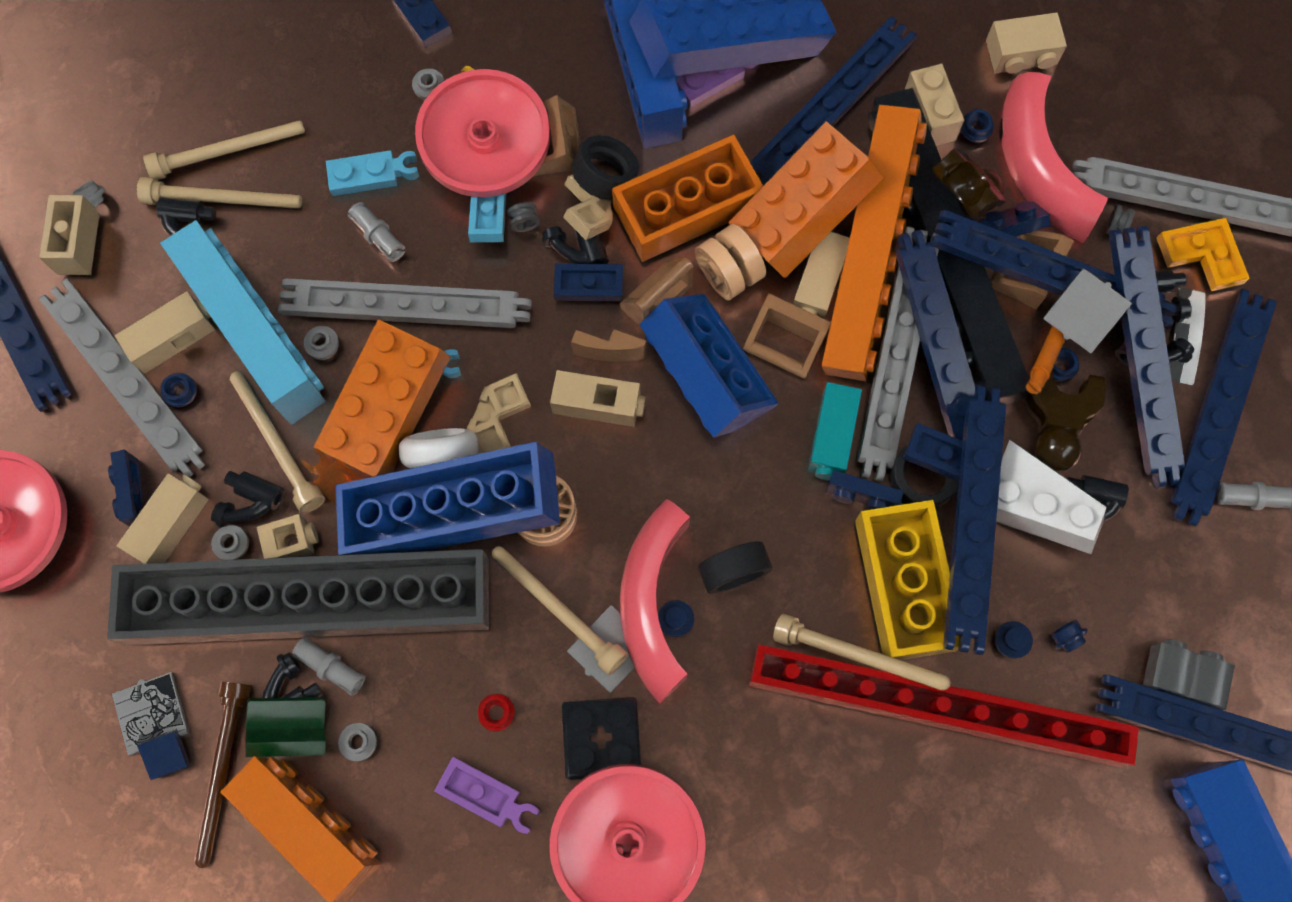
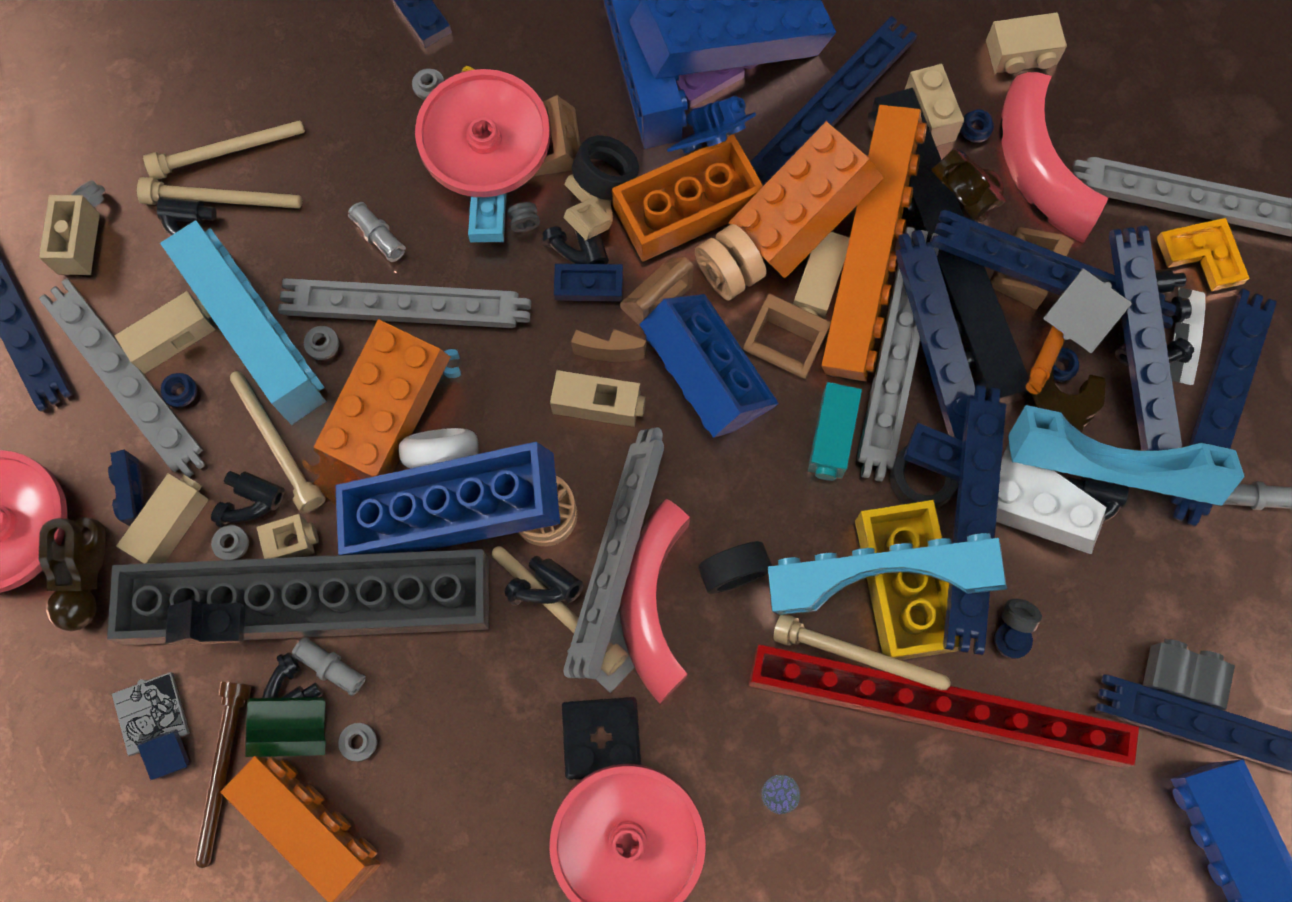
medium azure plate [326,150,420,196] -> none
medium lavender plate [434,757,541,834] -> none
tan tile [467,373,531,454] -> none
red plate [477,694,515,732] -> none
dark blue plate [658,600,694,637] -> none
dark blue plate [826,470,904,510] -> none
dark blue plate [973,201,1050,237] -> none
dark blue plate [1051,620,1088,652] -> none
dark grey bush [1105,204,1134,235] -> none
none -> dark brown piece [39,518,105,632]
none -> black slope [165,600,245,645]
none -> black plant [505,556,584,605]
none -> light grey hinge [563,427,664,679]
none -> blue hinge [667,96,756,153]
none -> clear light blue tile [761,775,800,814]
none -> medium azure arch [768,533,1007,615]
none -> dark grey tile [1002,599,1042,633]
none -> medium azure arch [1008,405,1245,506]

